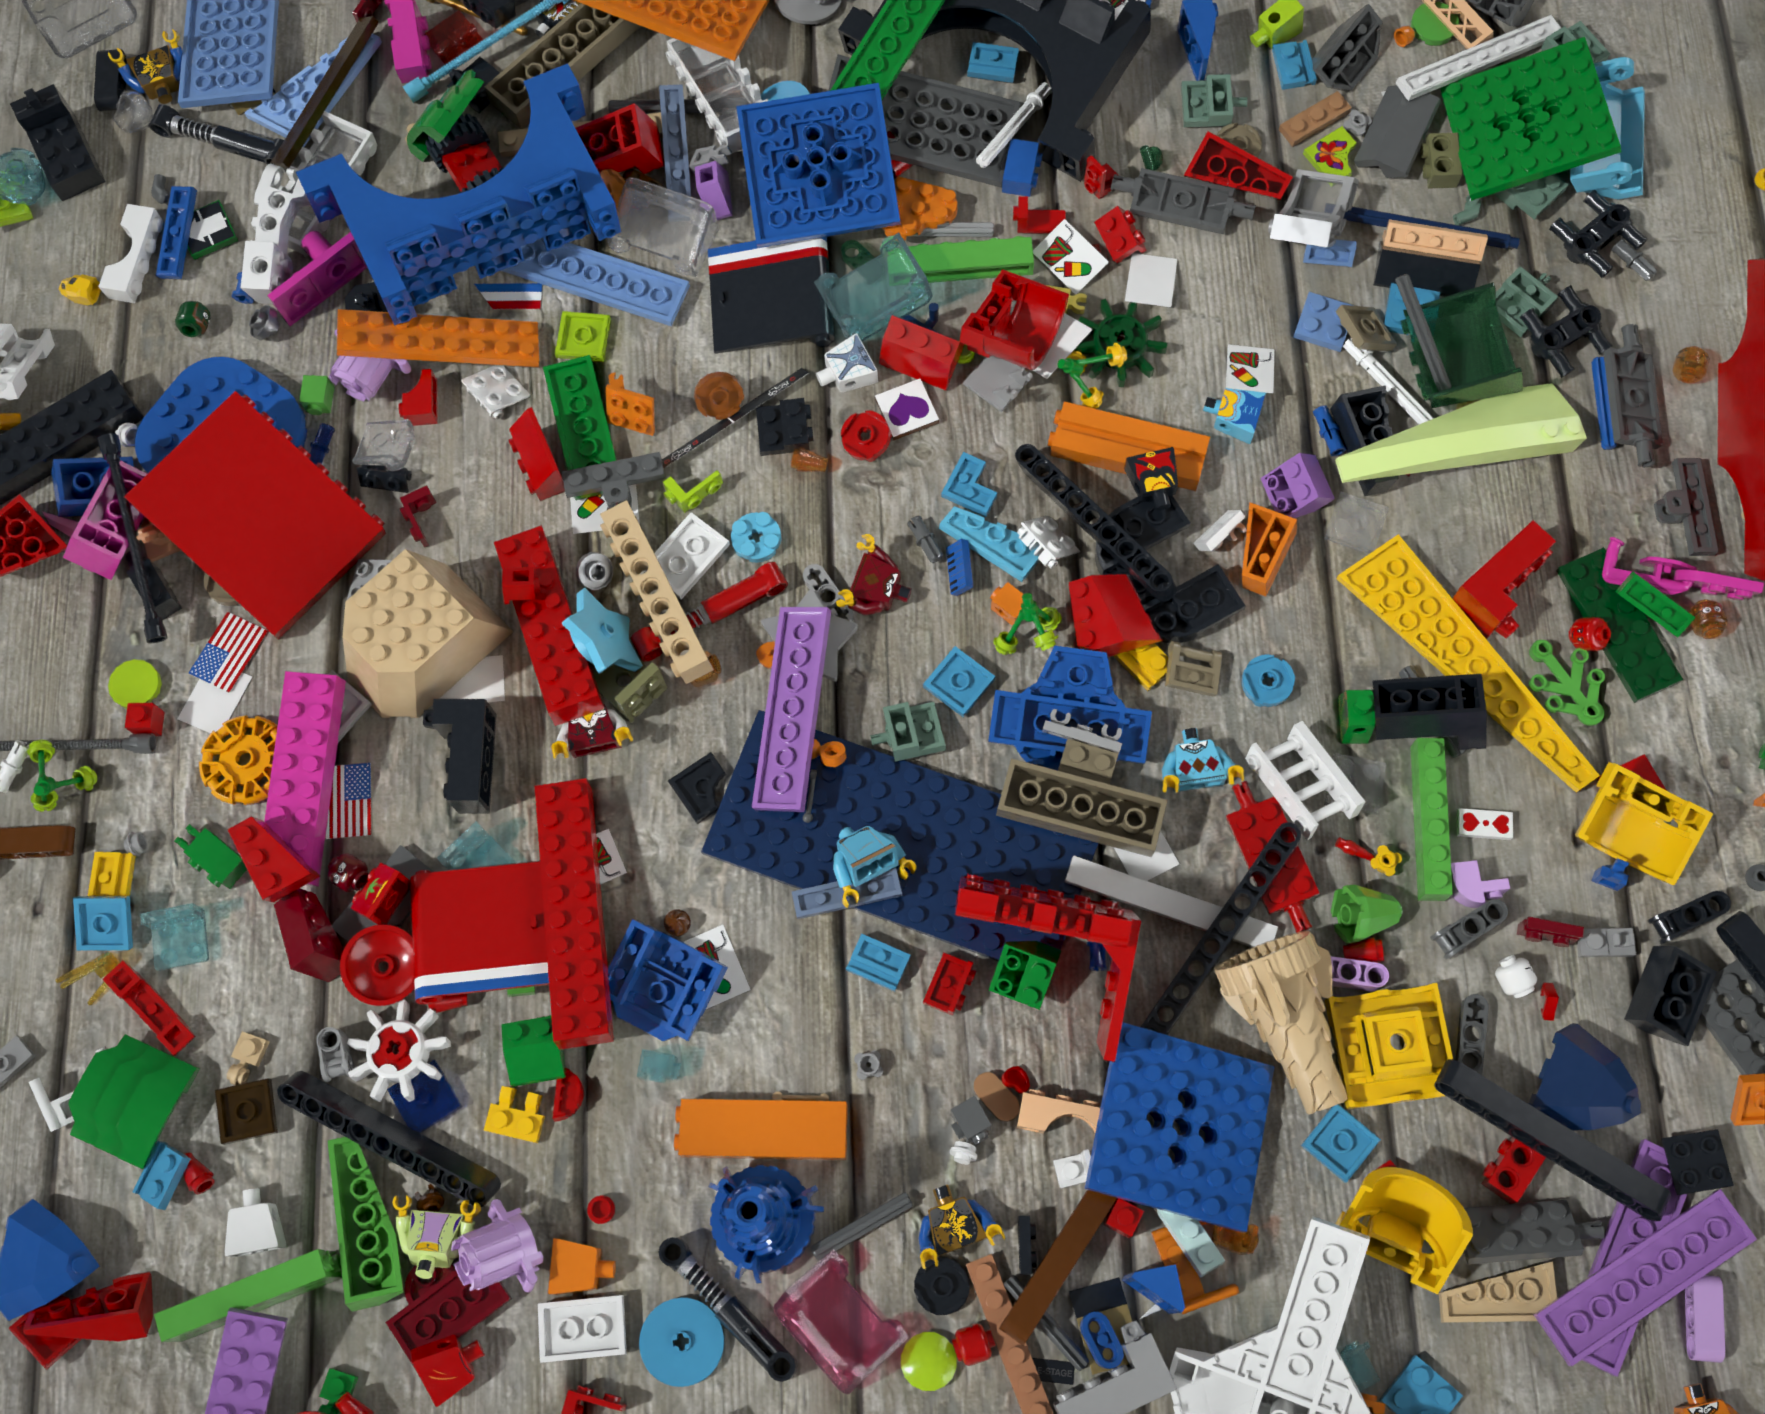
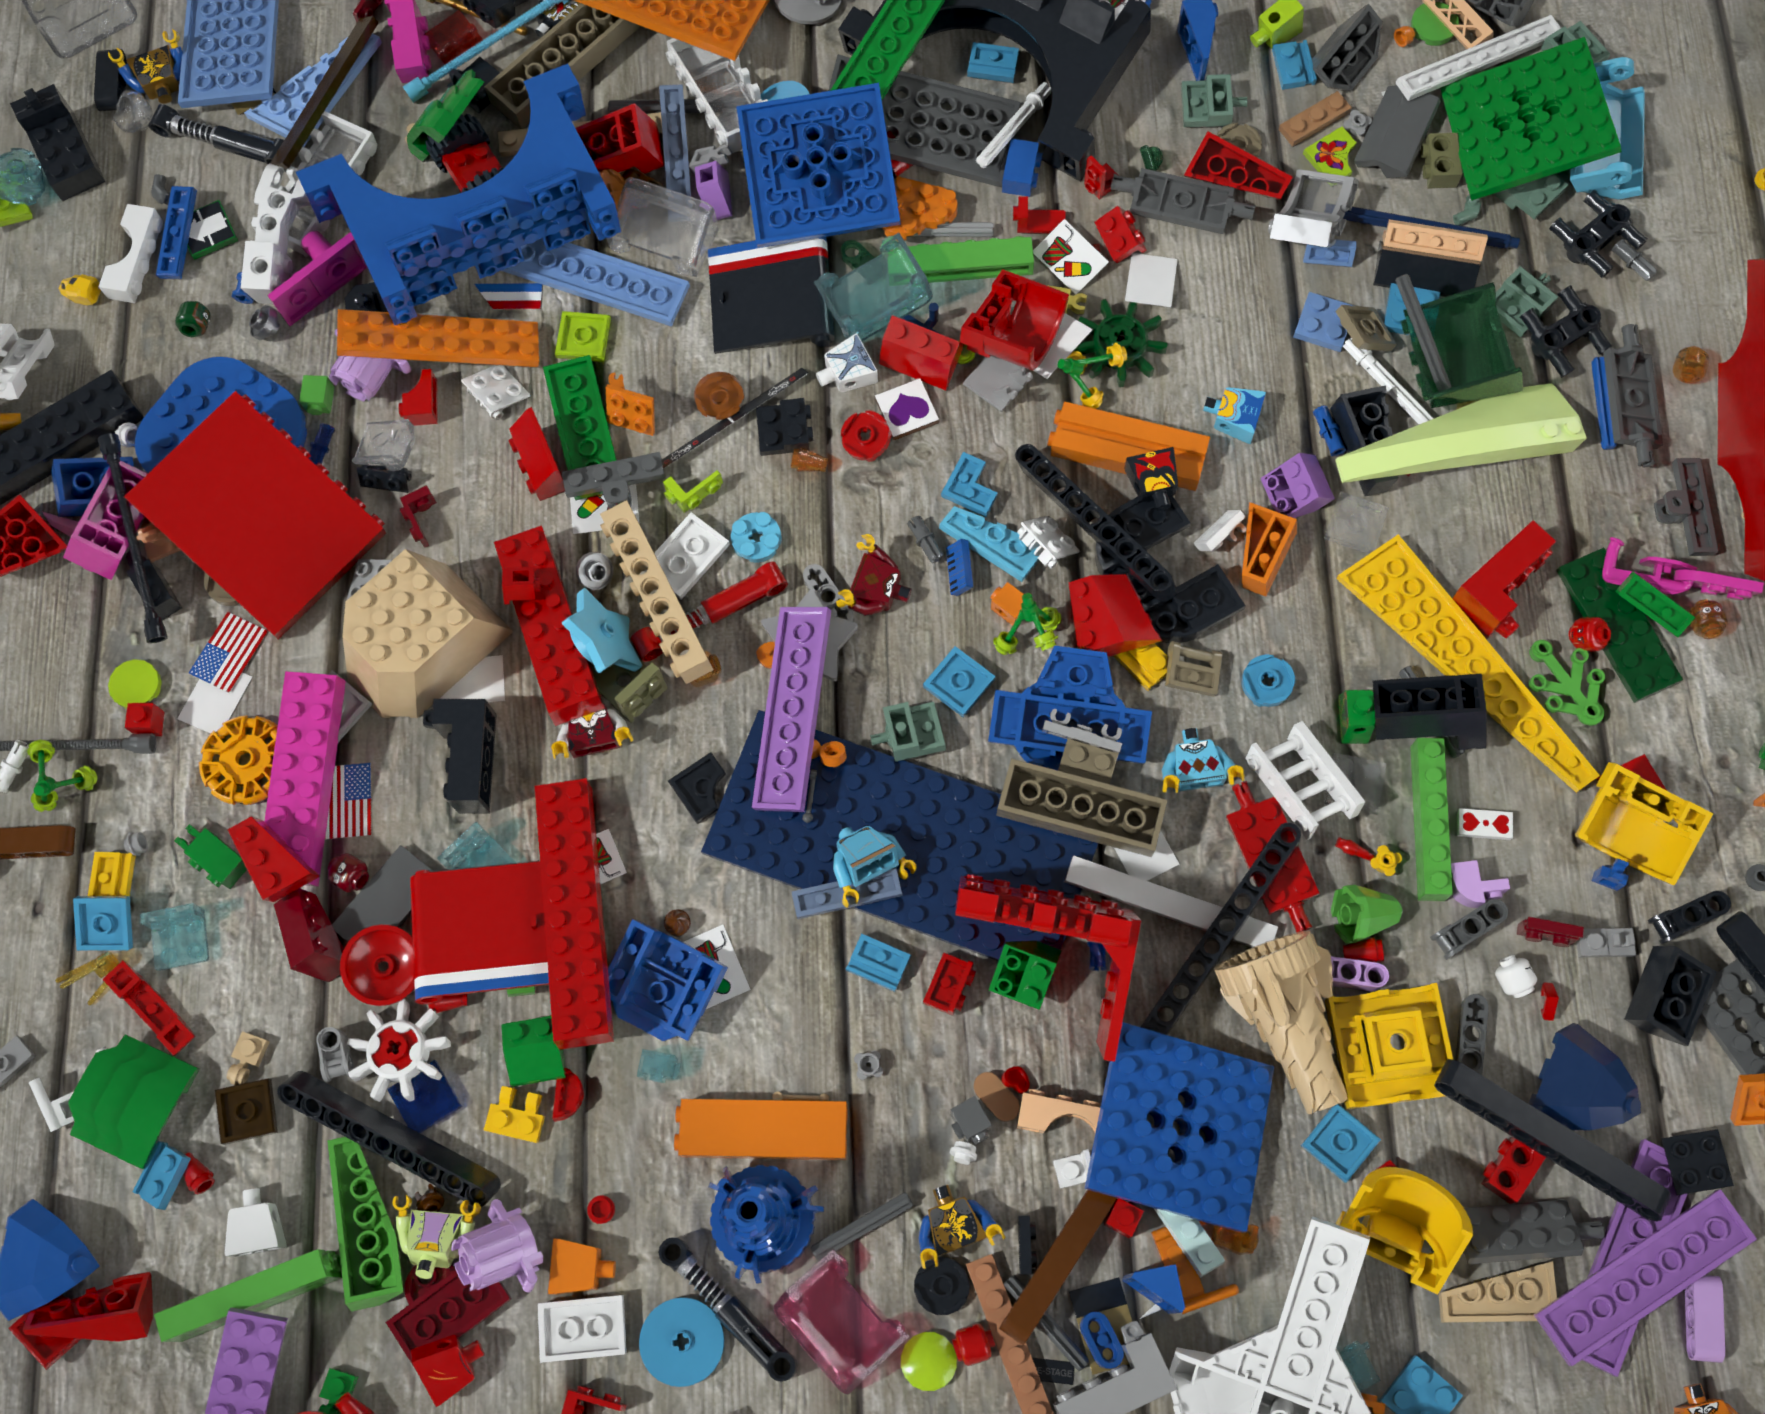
red slope [351,862,410,925] -> none
white sticker [1226,344,1274,393] -> none

